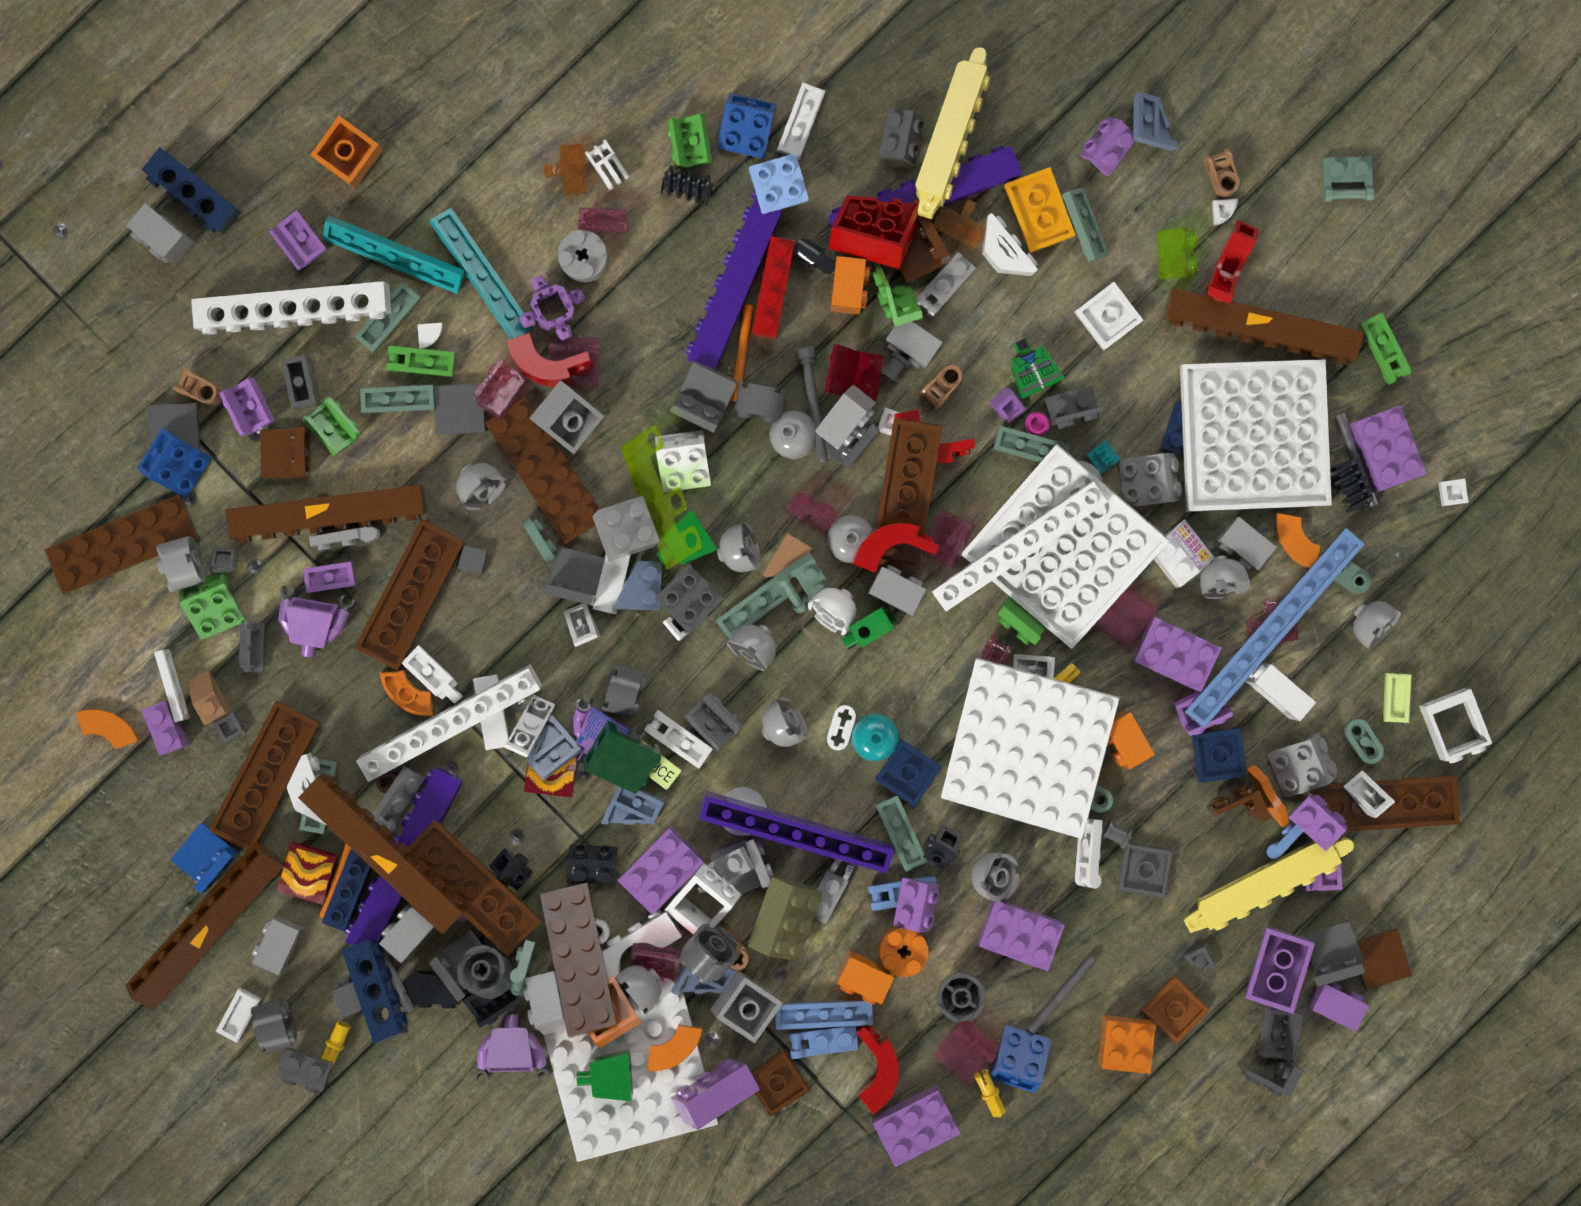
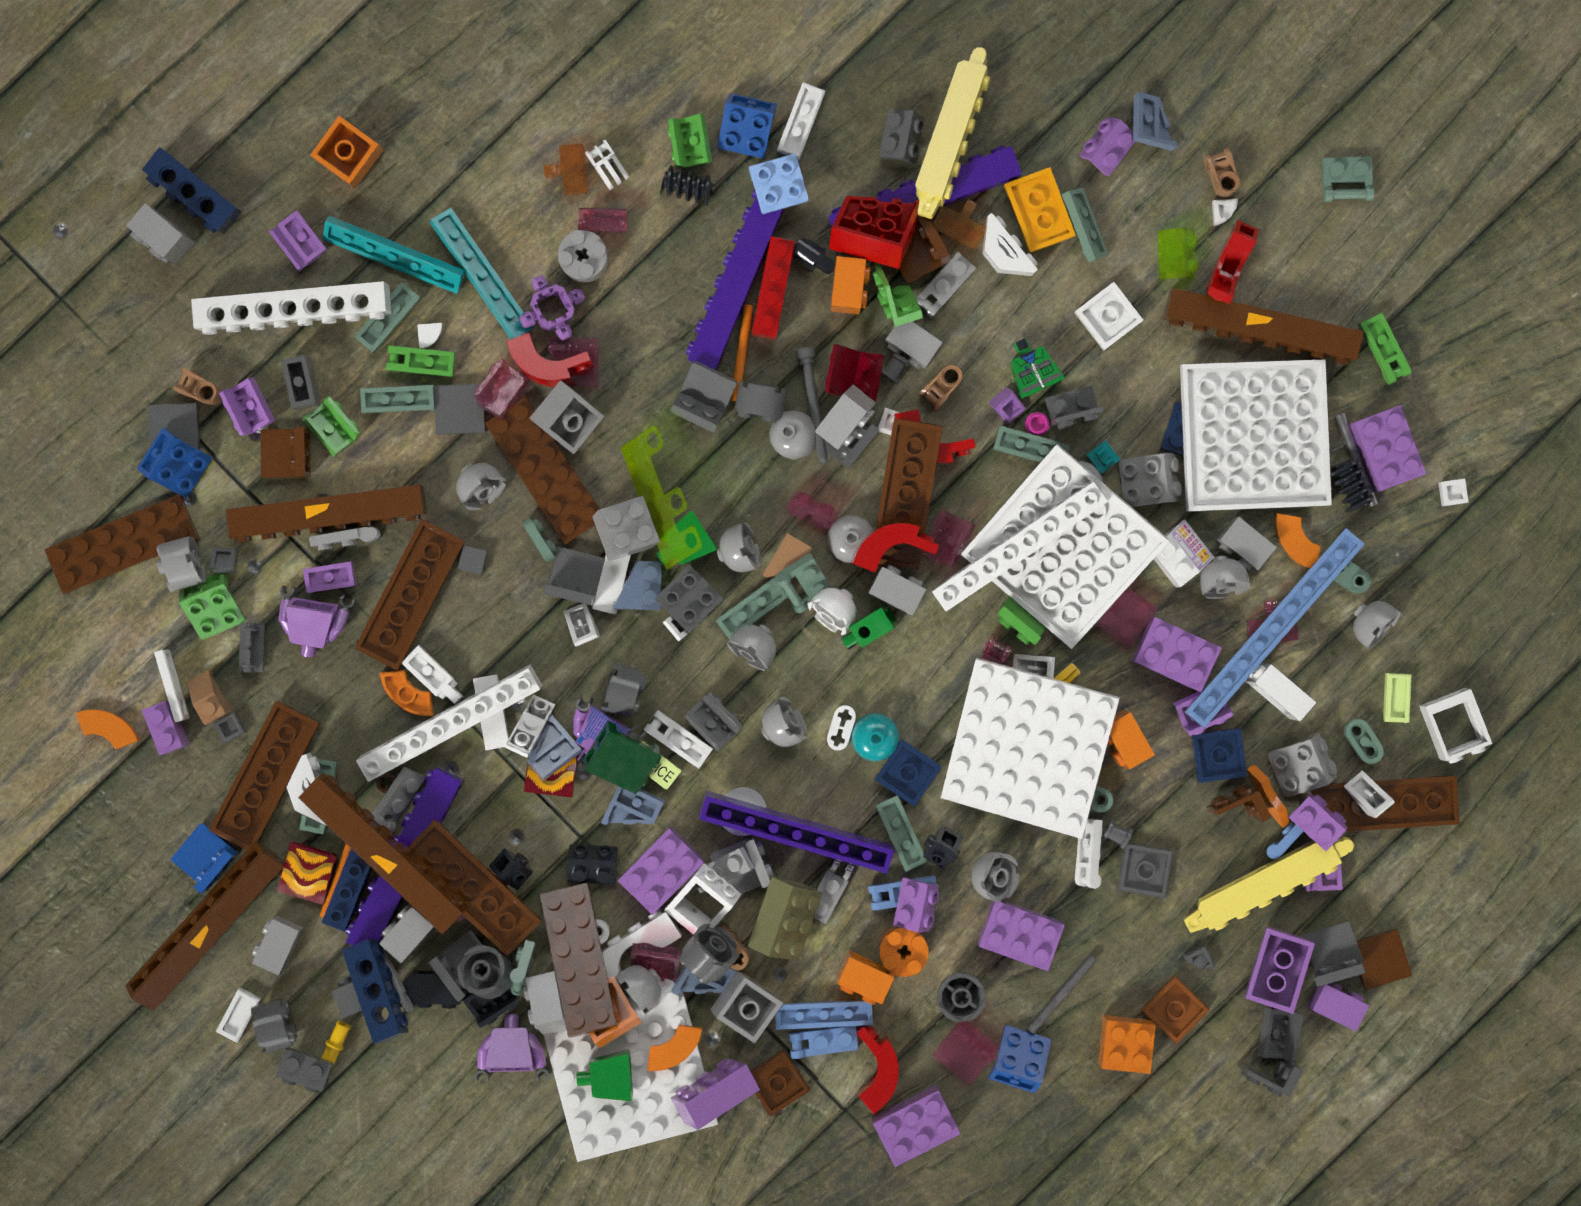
bracket [655,430,711,492] -> none
yellow axle [974,1069,1006,1117] -> none

